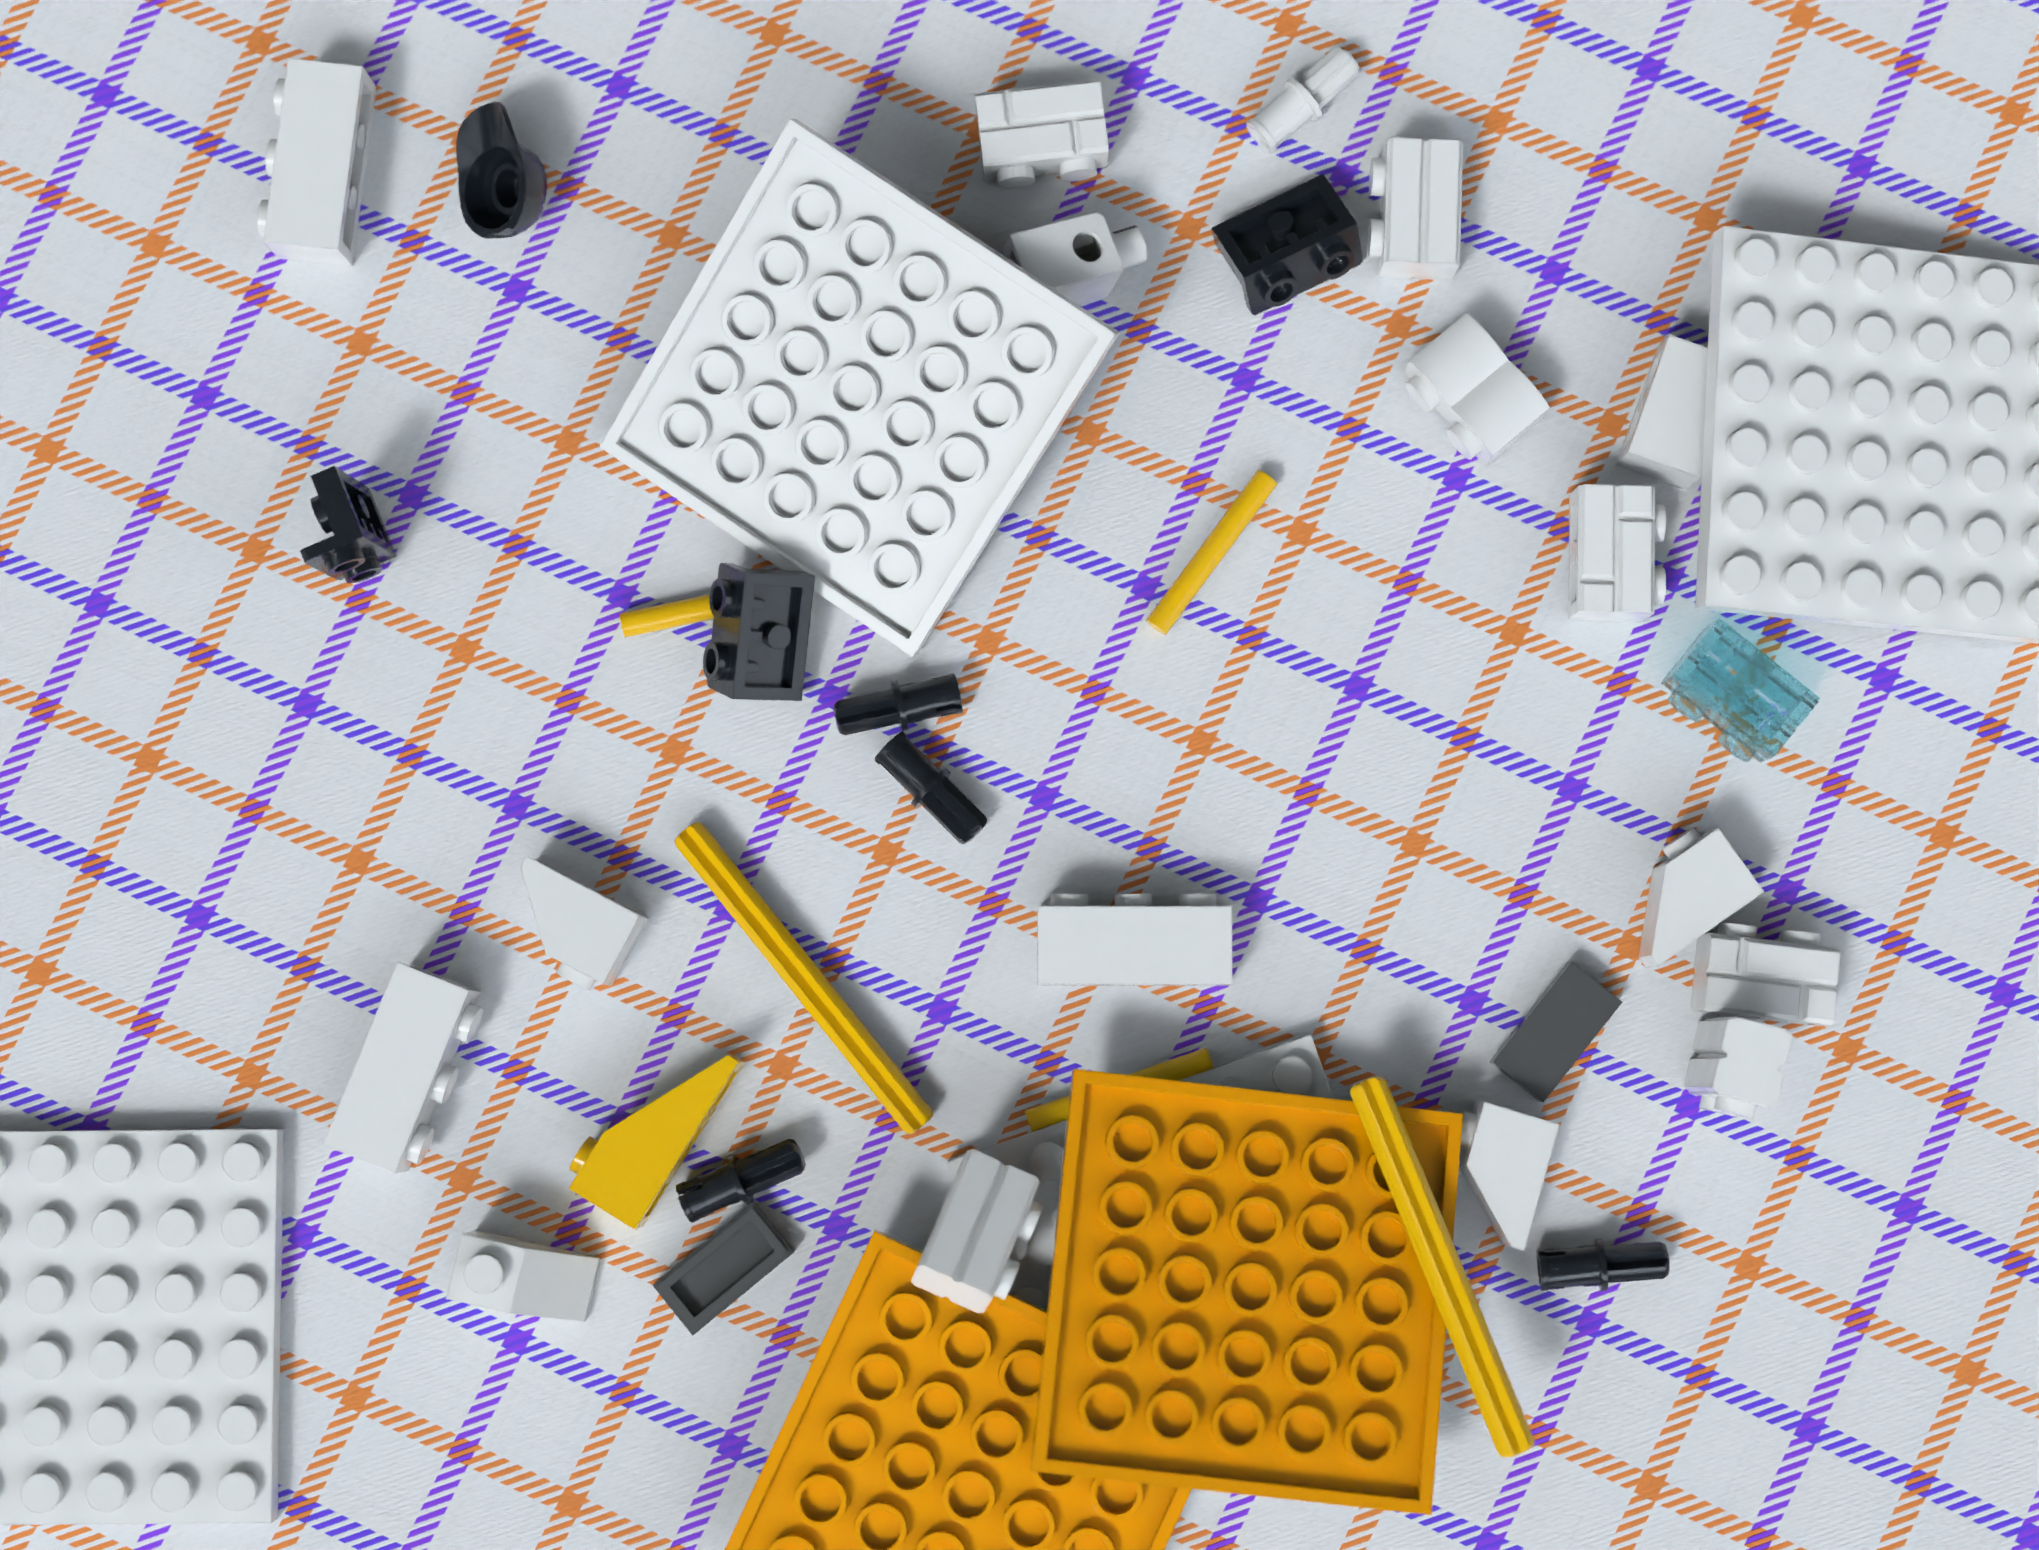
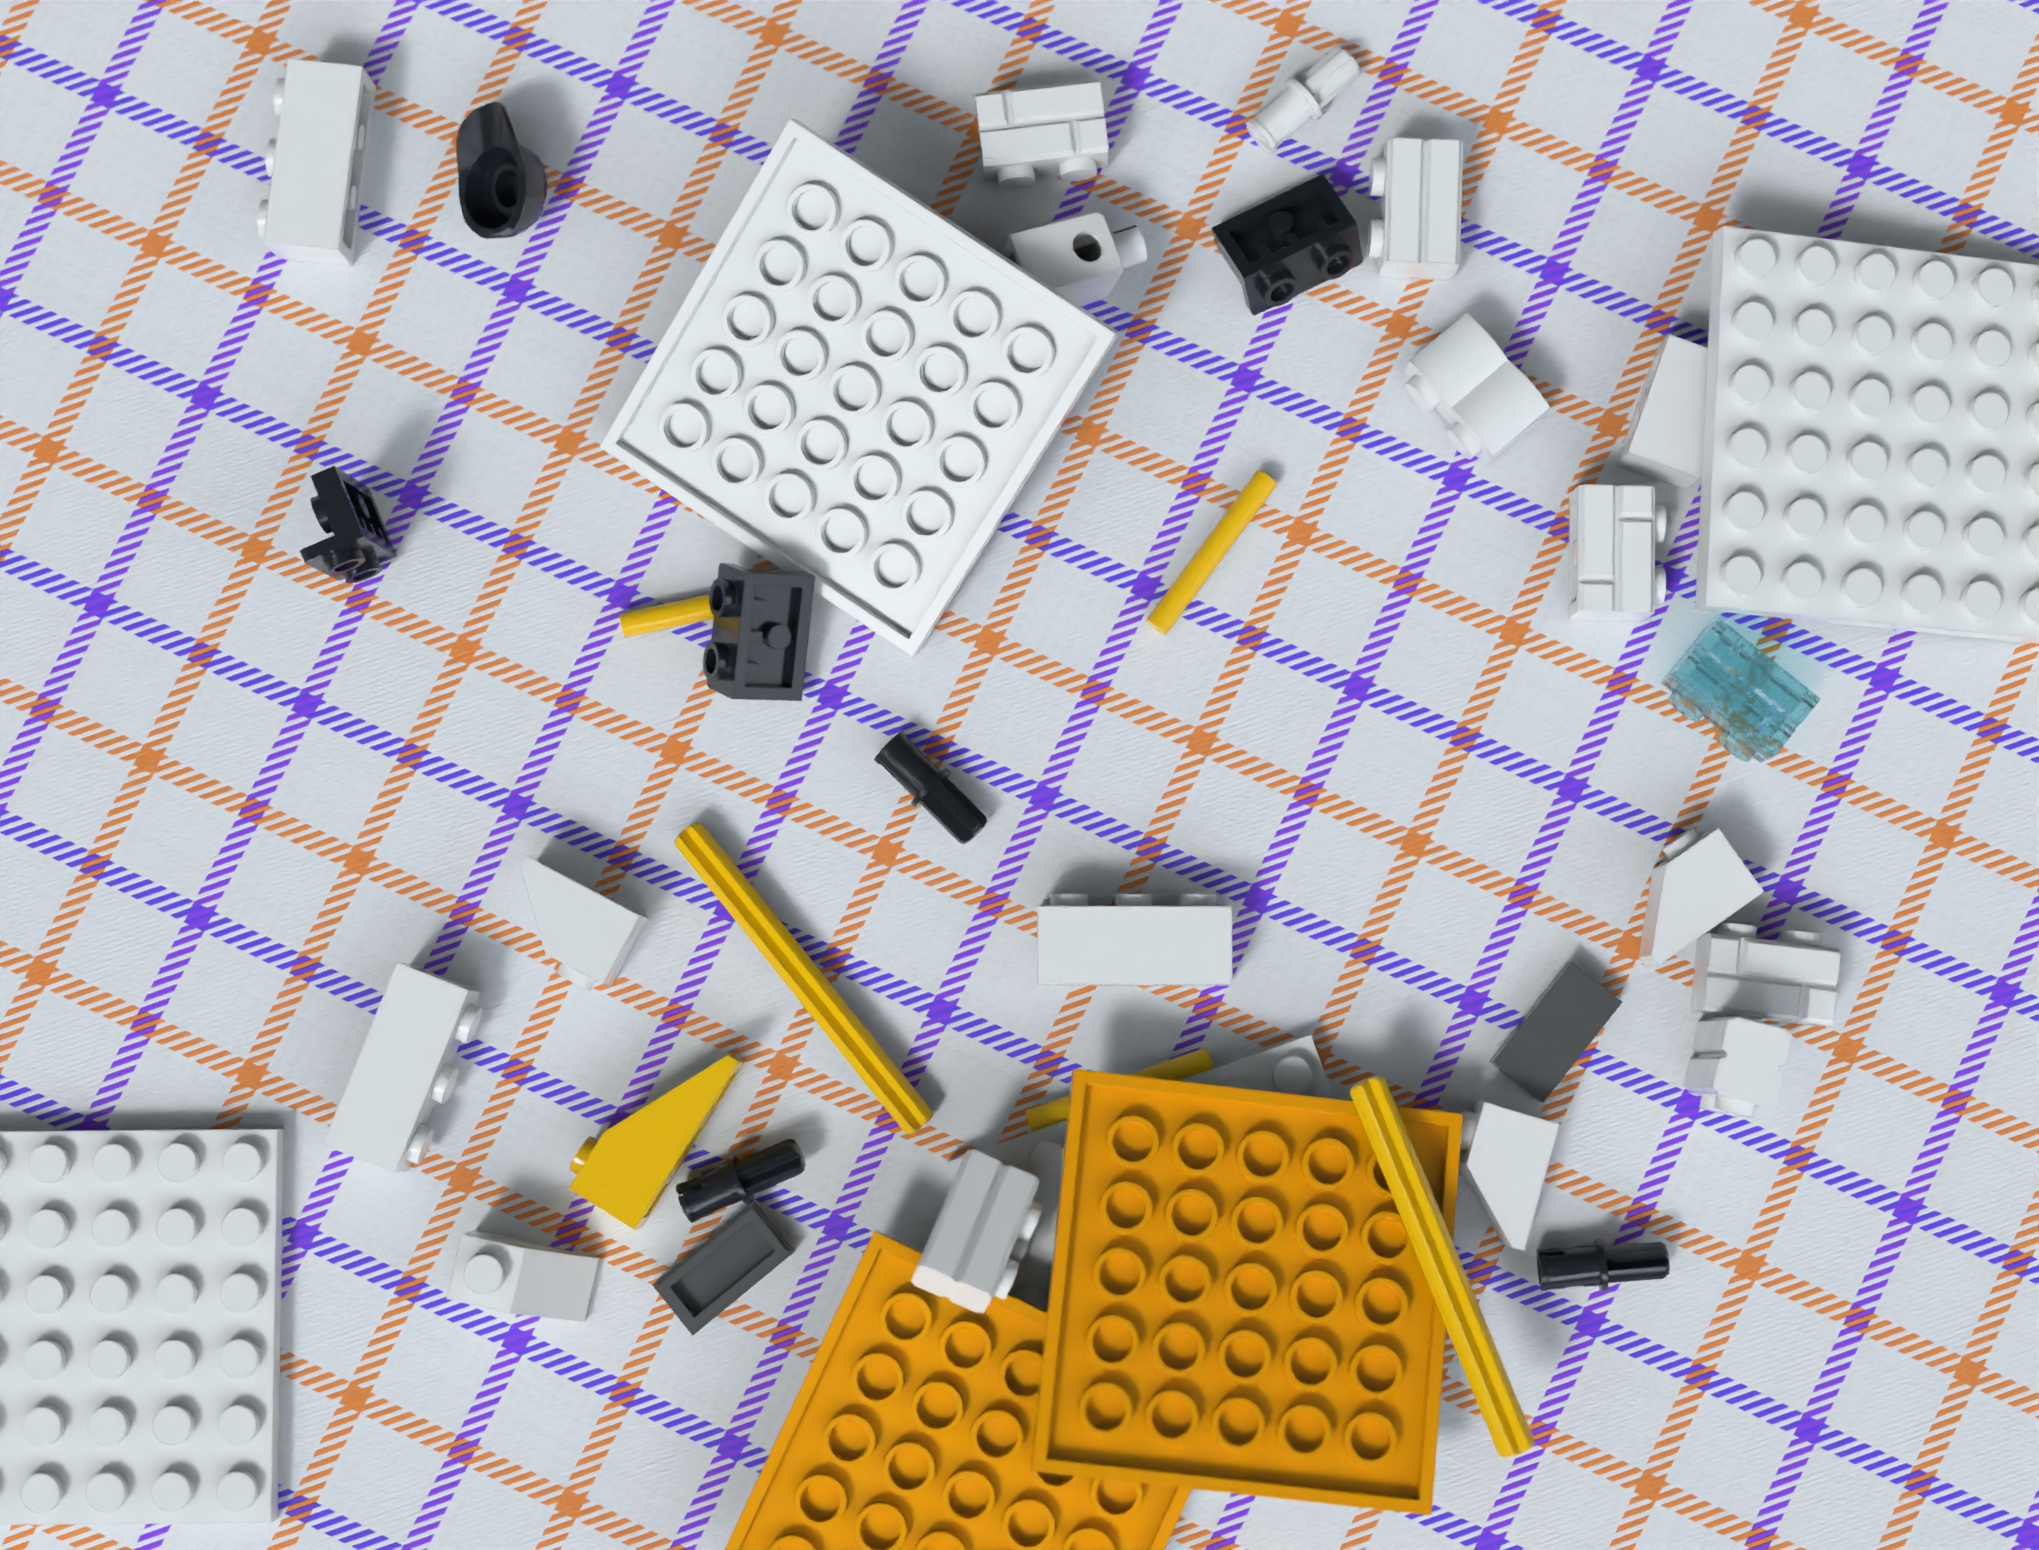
black axle [833,673,963,735] -> none

